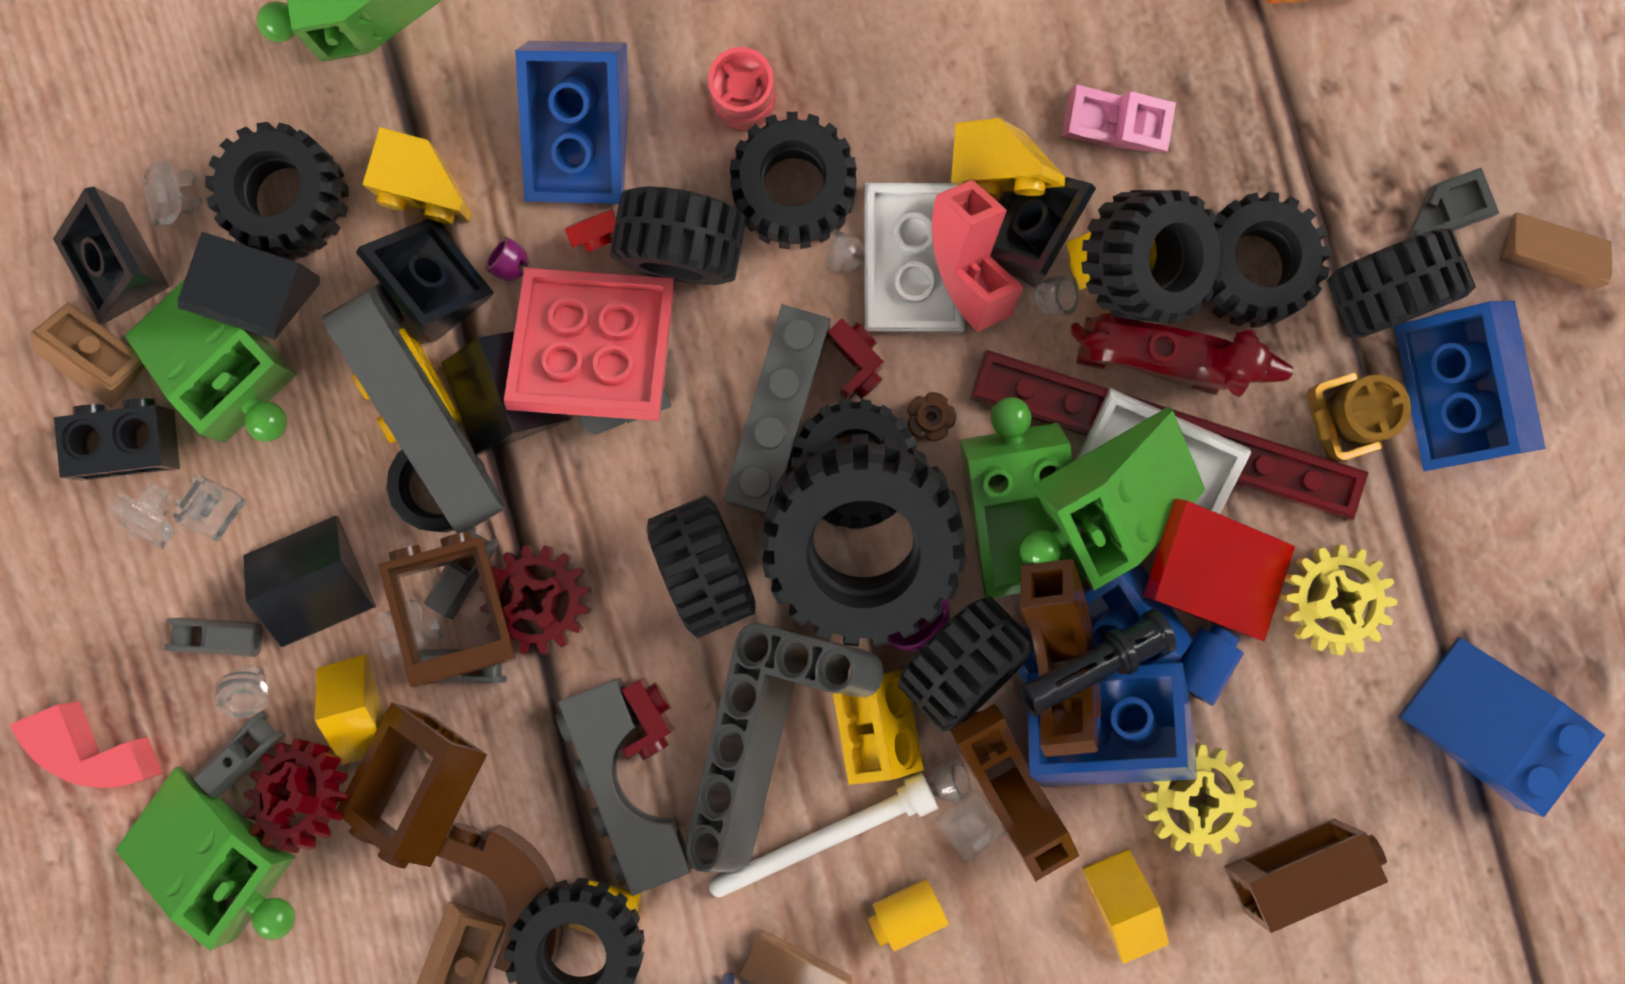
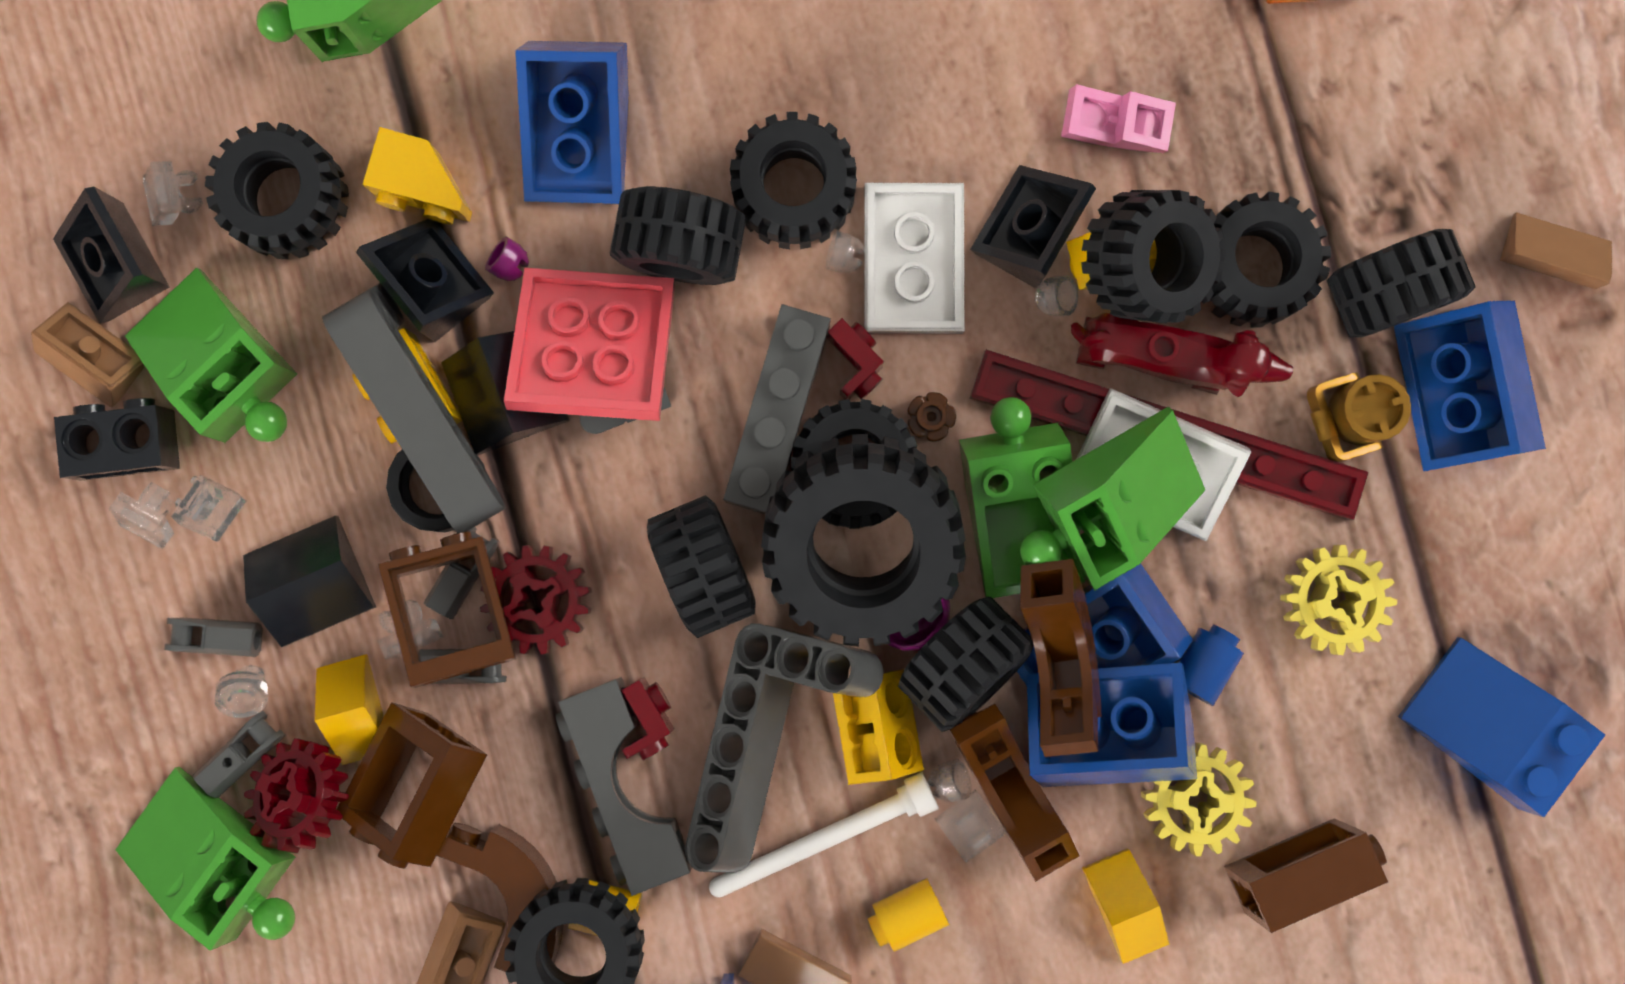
coral brick [10,701,163,788] -> none
black slope [178,232,320,340] -> none
red plate [565,208,616,252] -> none
coral wheel [708,47,775,131] -> none
coral brick [932,180,1024,332] -> none
yellow slope [951,118,1065,199] -> none
black pin [1019,609,1176,716] -> none
red tile [1143,498,1295,642] -> none
dark grey tile [1406,168,1499,239] -> none

